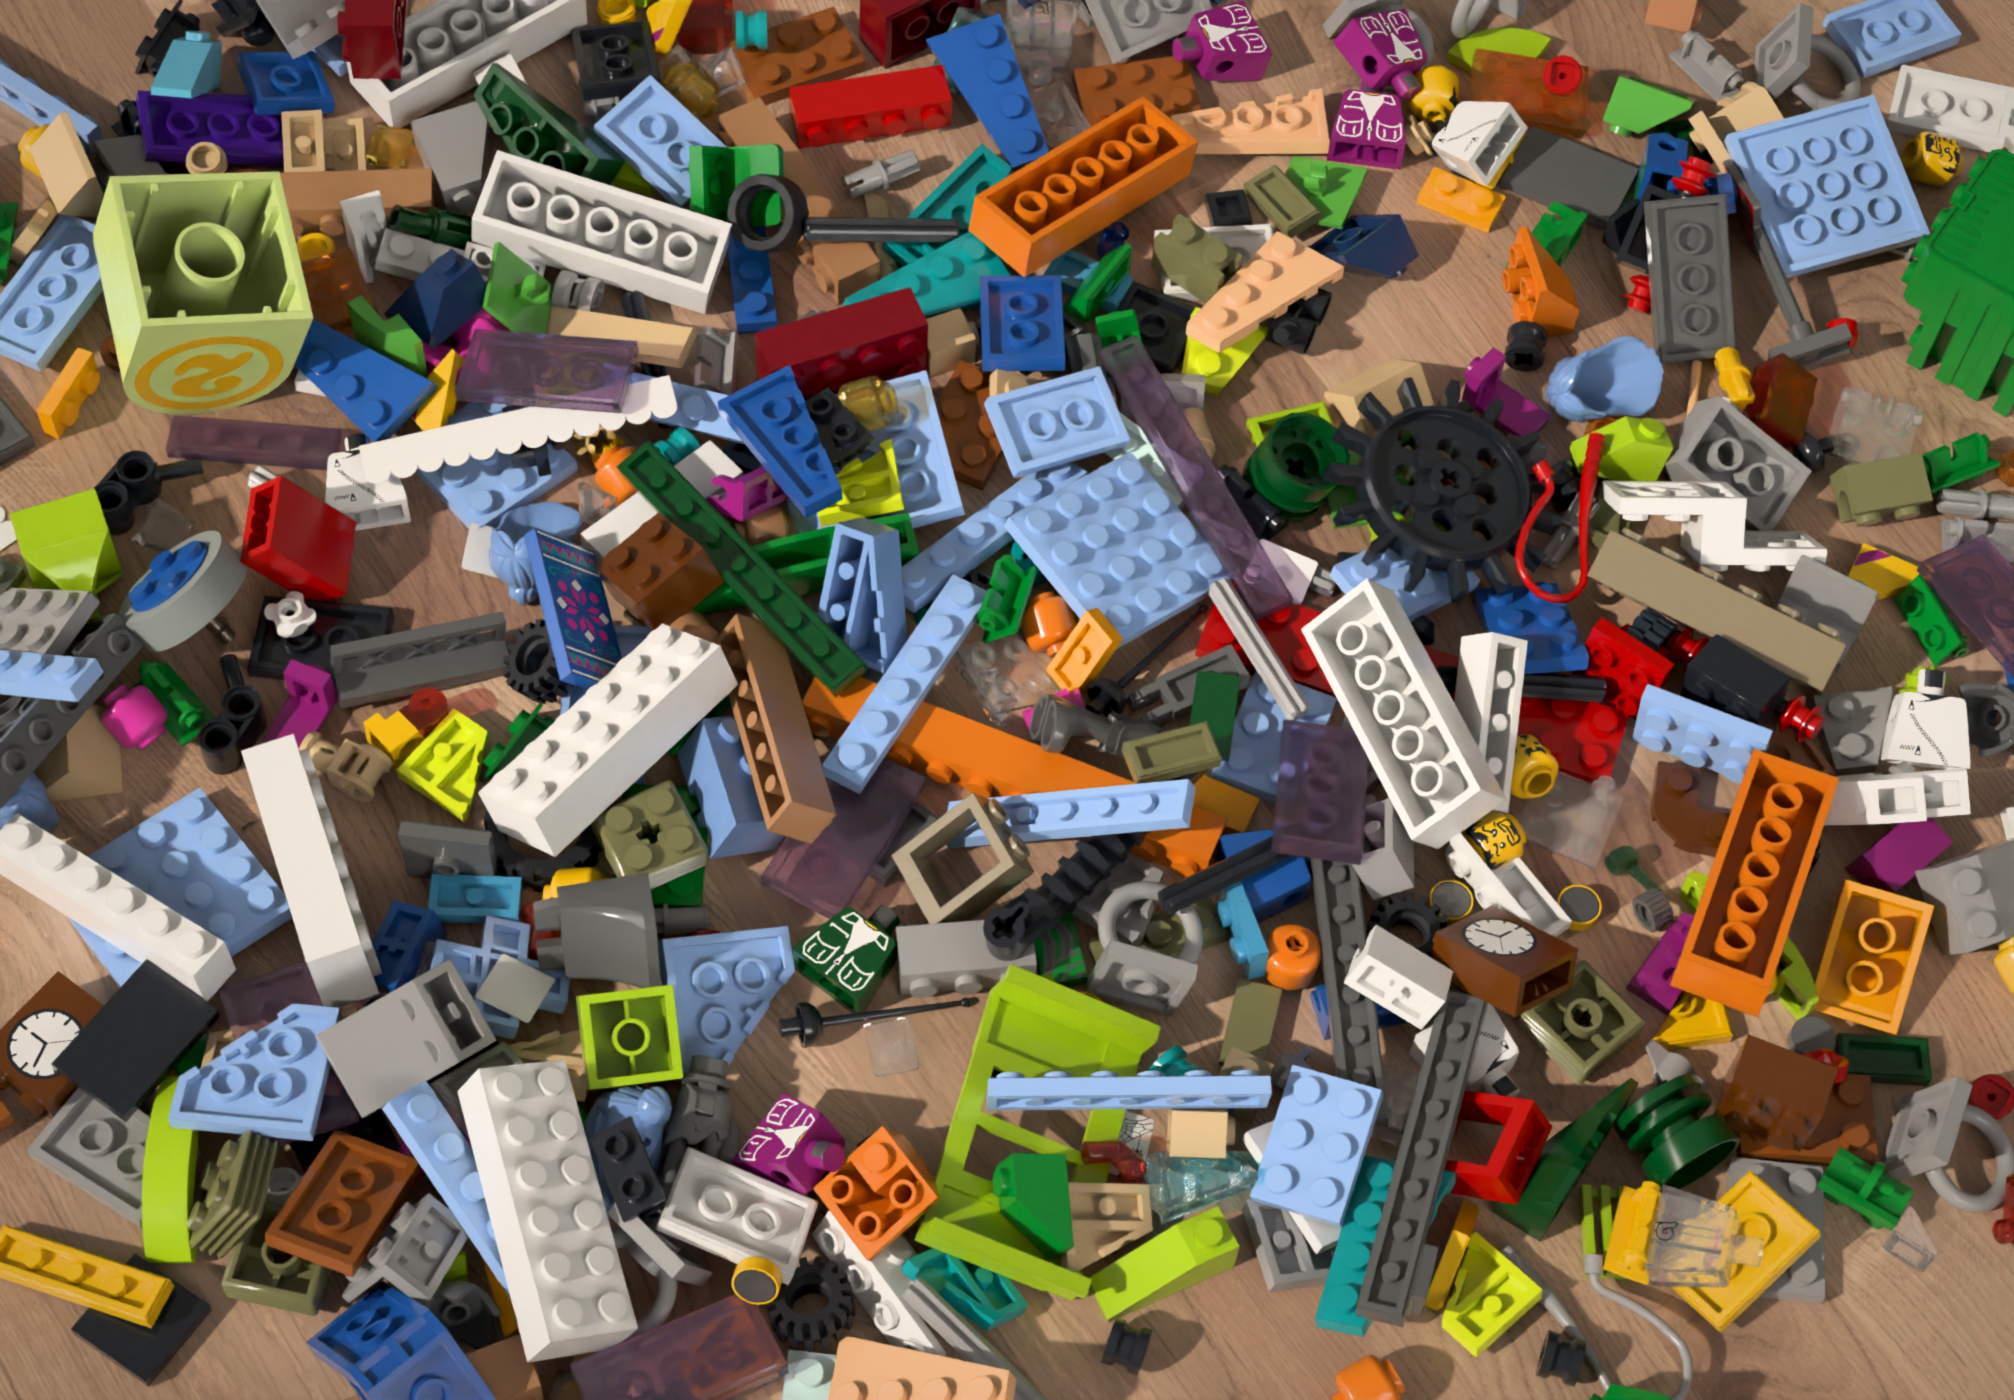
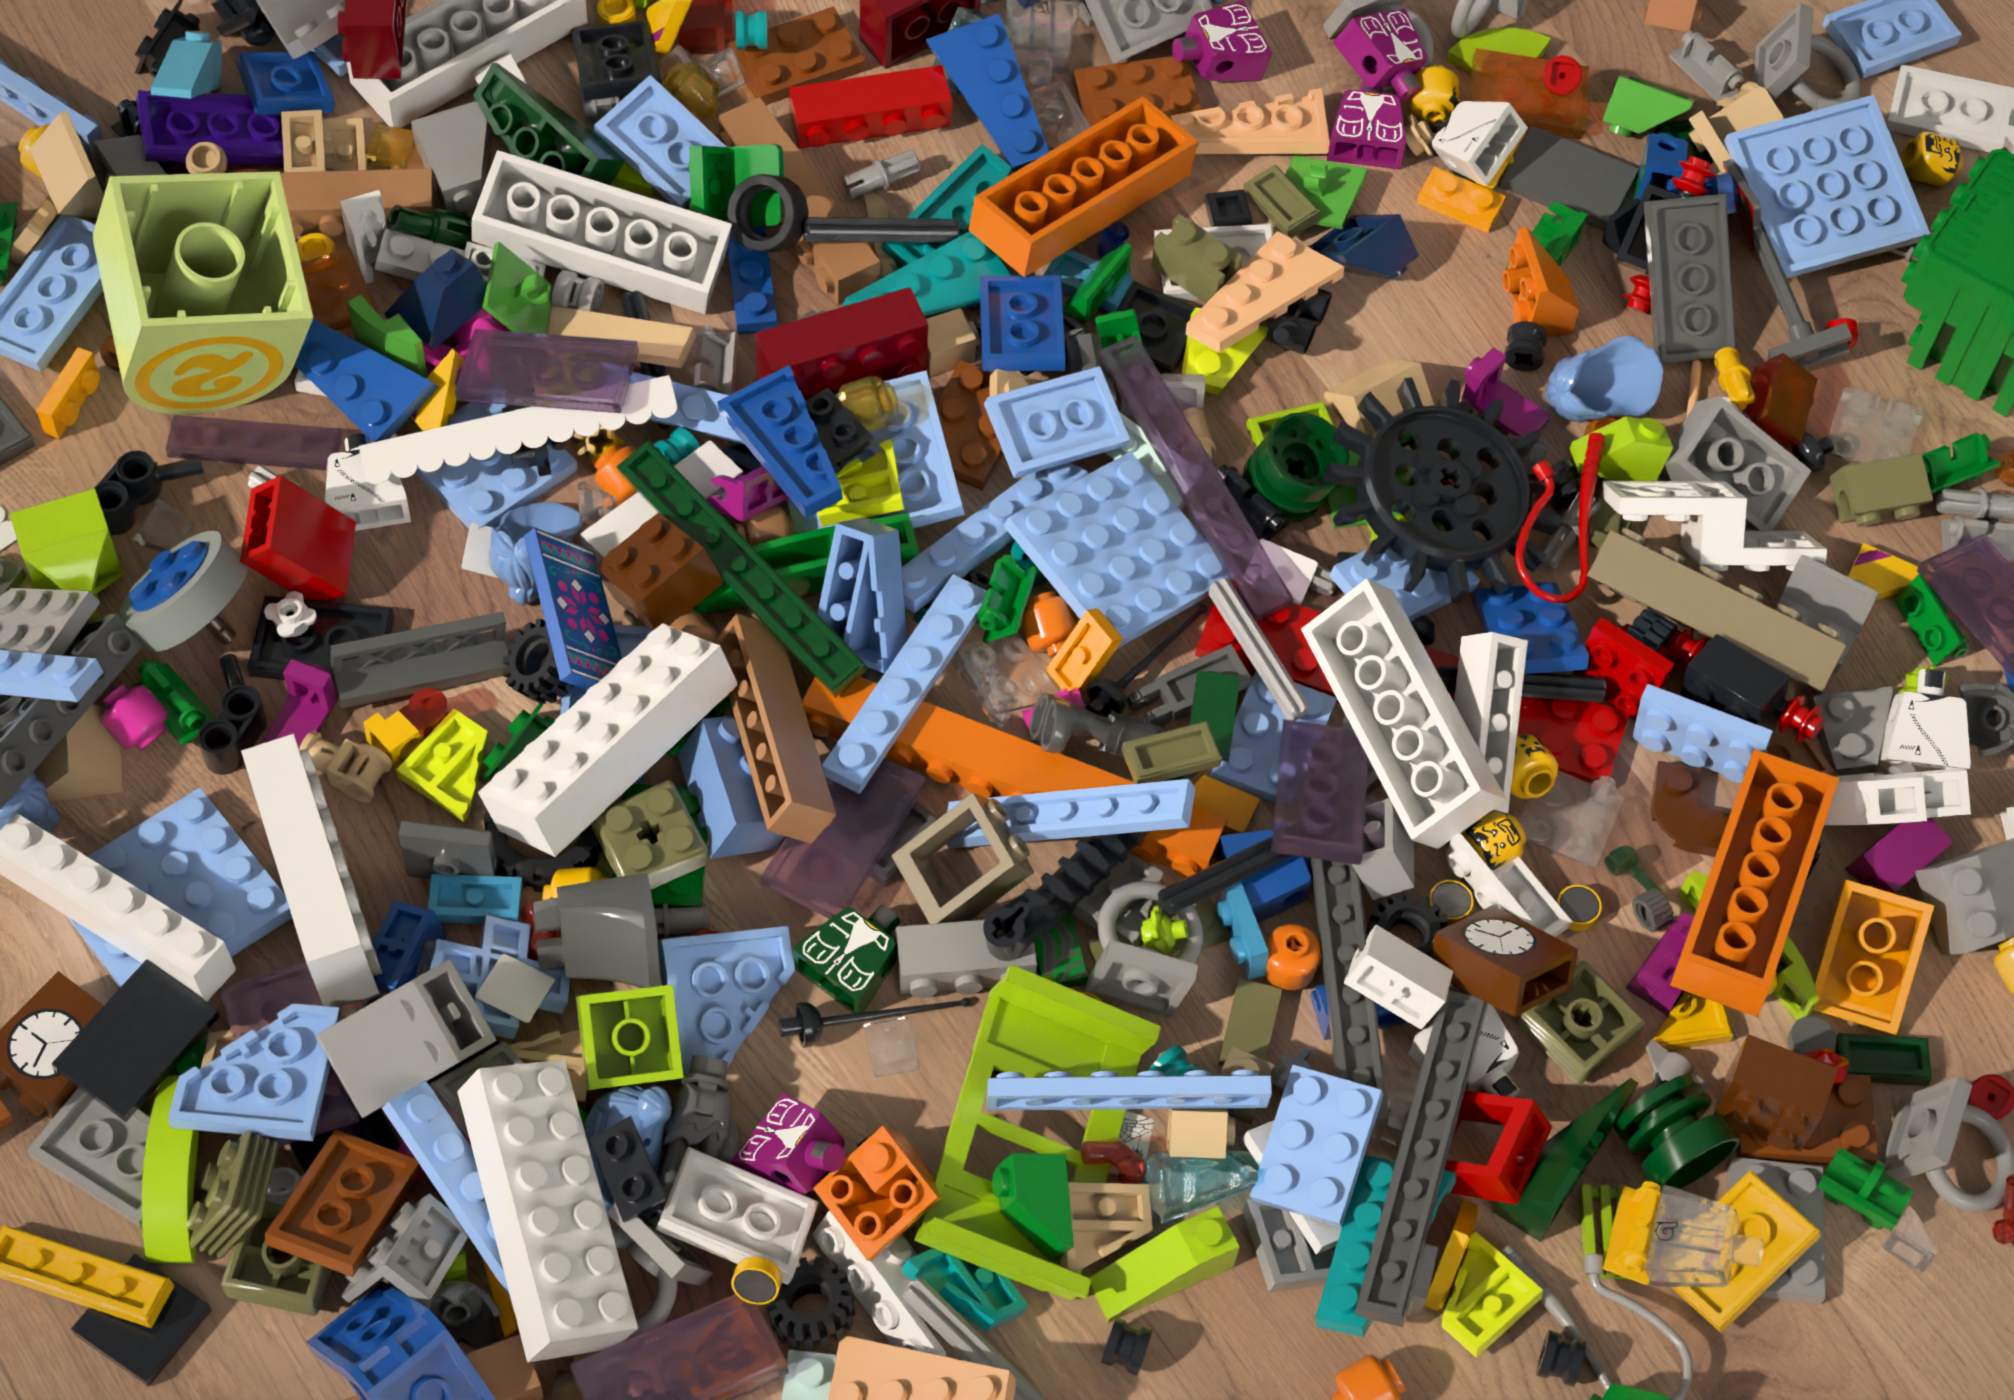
none -> lime plant [1141,905,1189,956]

